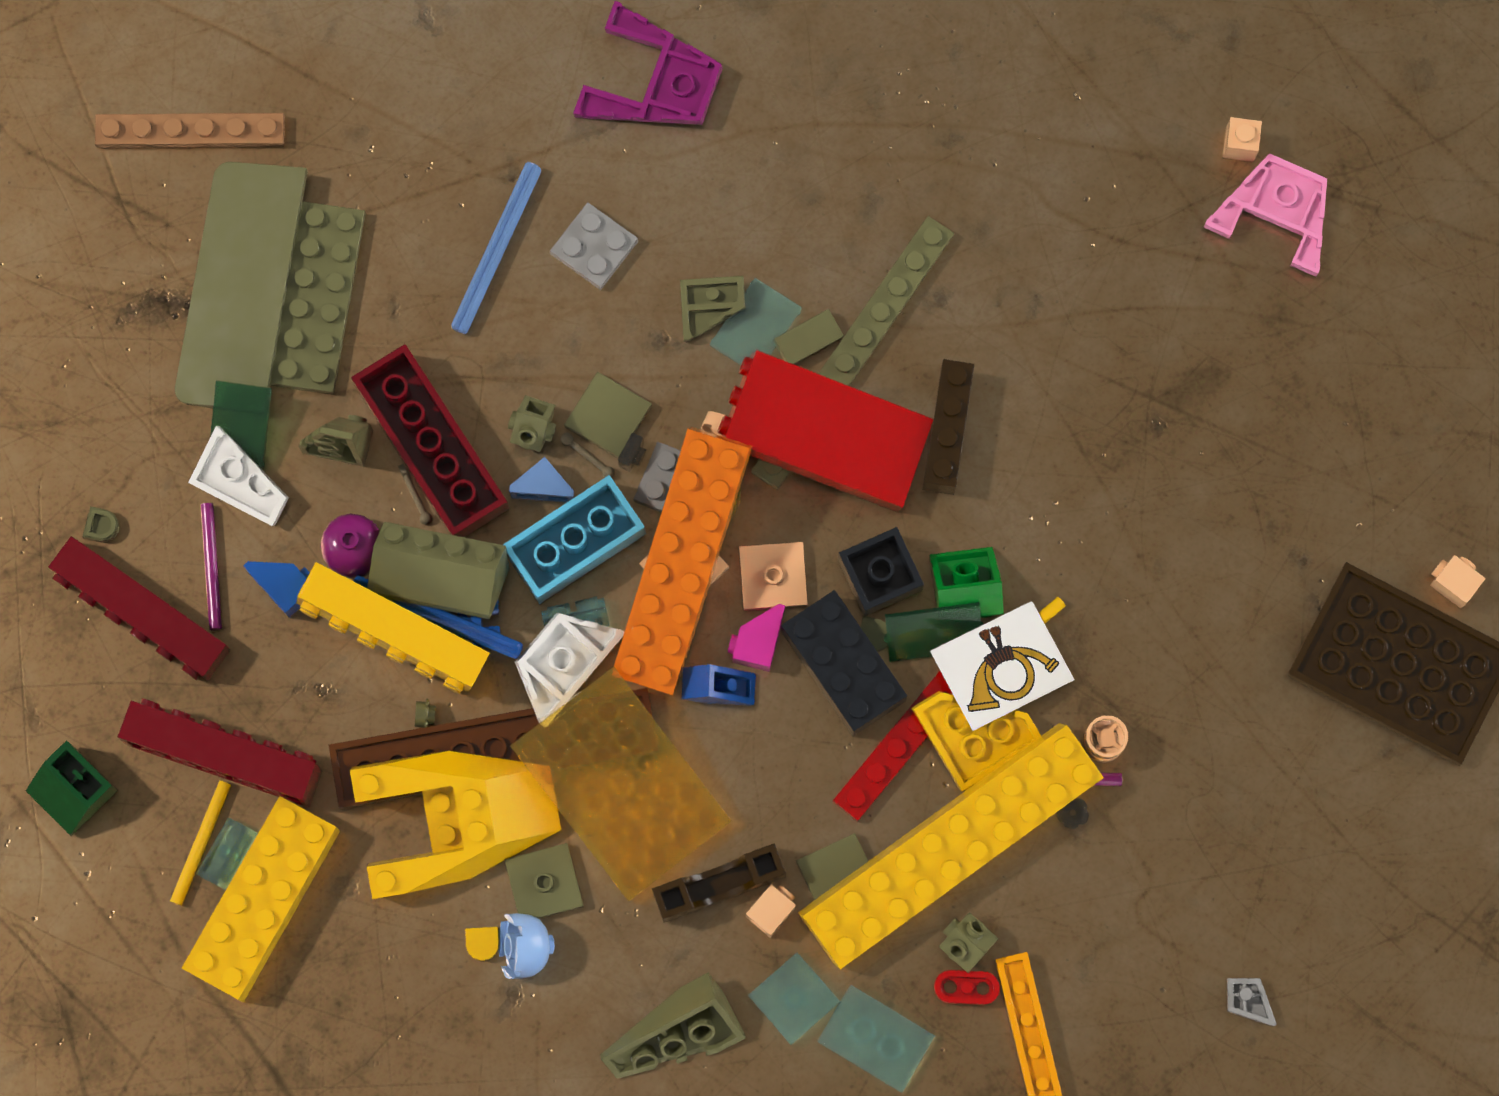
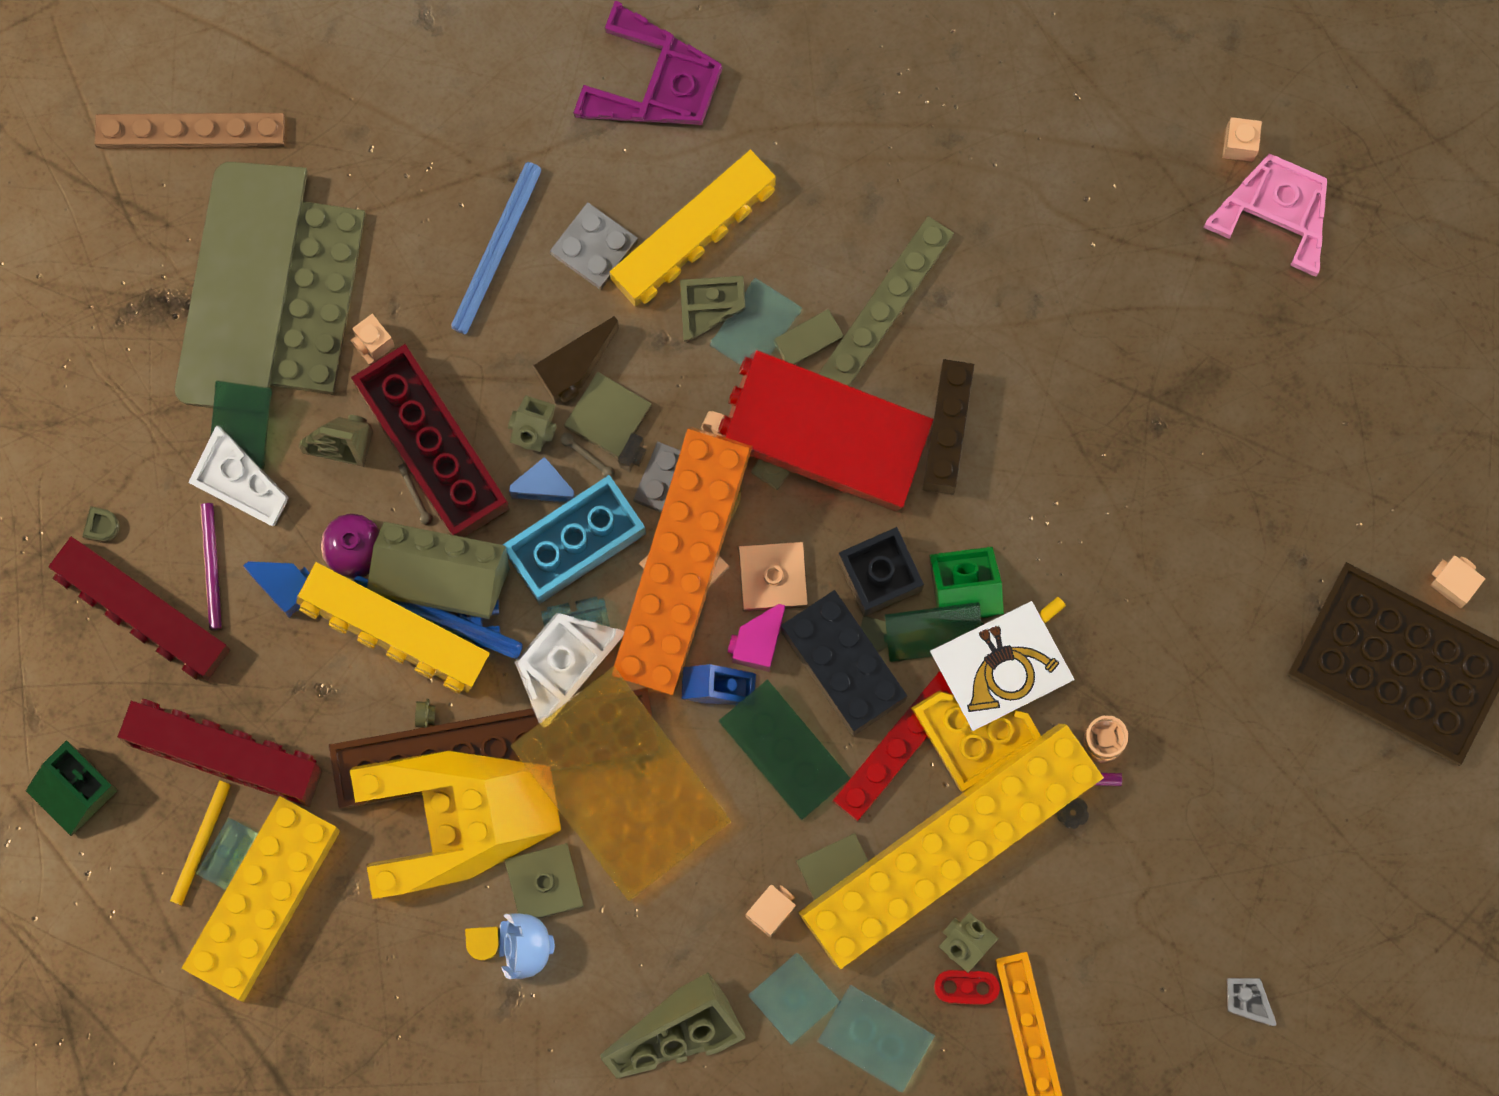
dark brown arch [652,843,786,923] -> none
none -> light nougat brick [350,313,395,365]
none -> dark brown slope [534,316,619,404]
none -> yellow brick [609,149,776,307]
none -> clear green tile [718,679,851,820]

